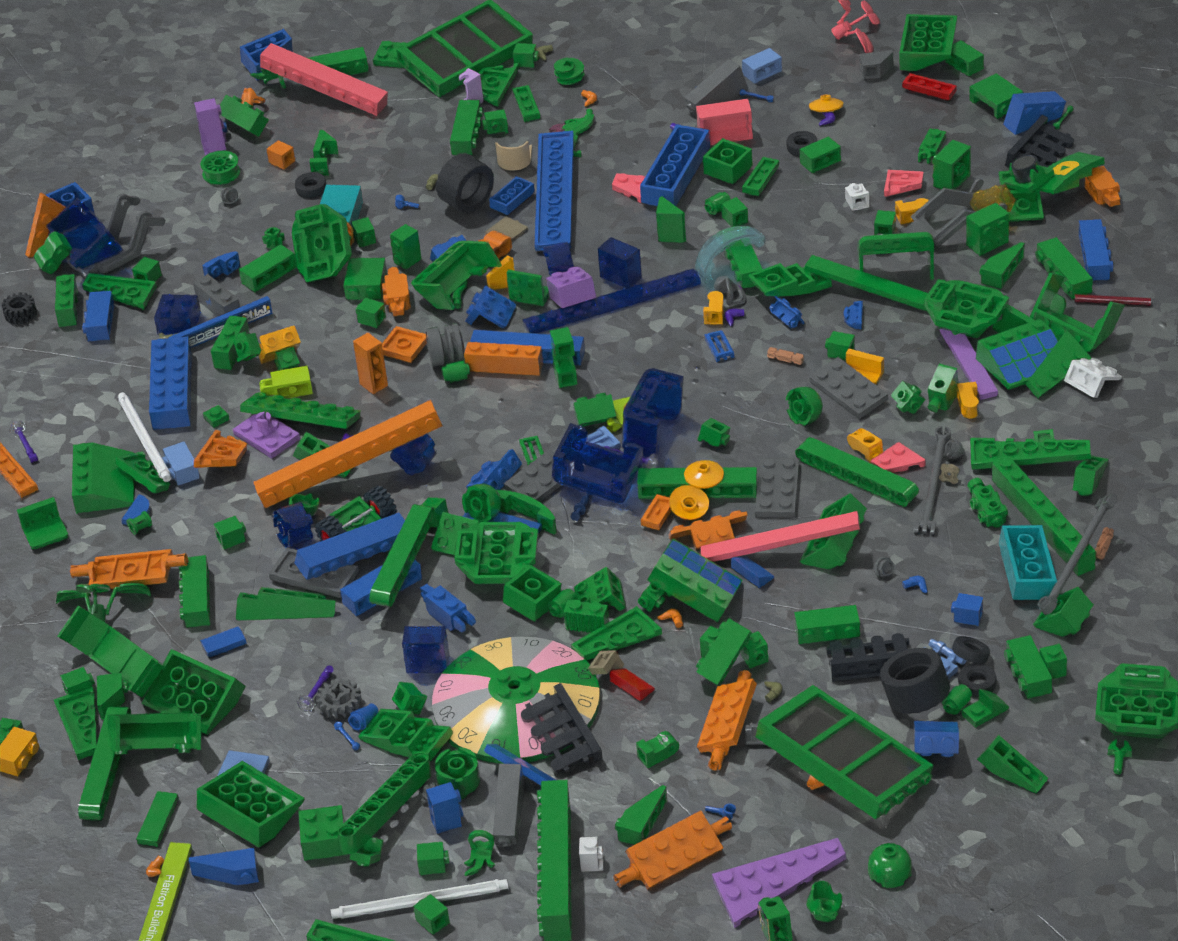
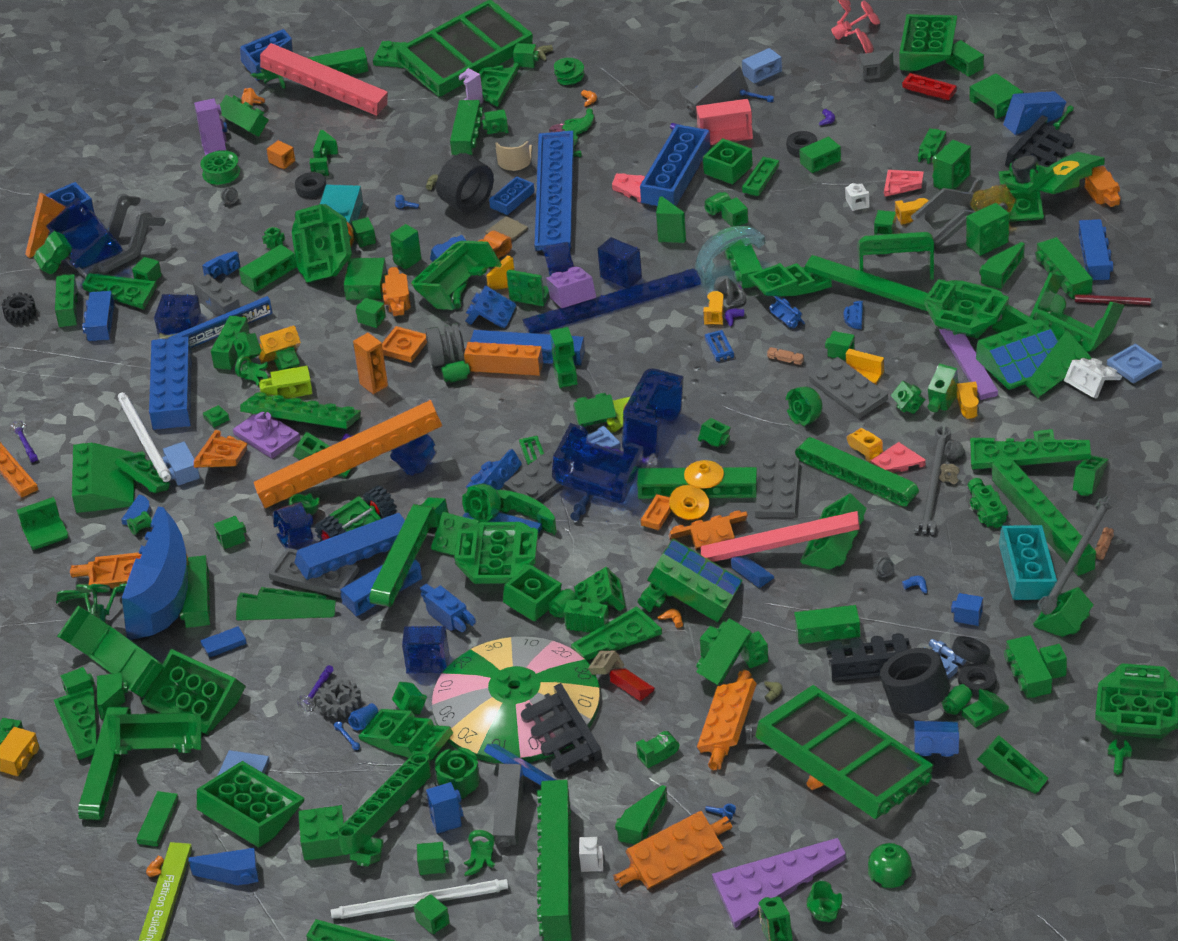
green tile [512,85,541,122] -> none
light orange dish [809,94,843,112] -> none
none -> blue windscreen [122,506,188,640]
none -> green piece [235,355,269,386]
none -> medium blue plate [1107,343,1162,384]

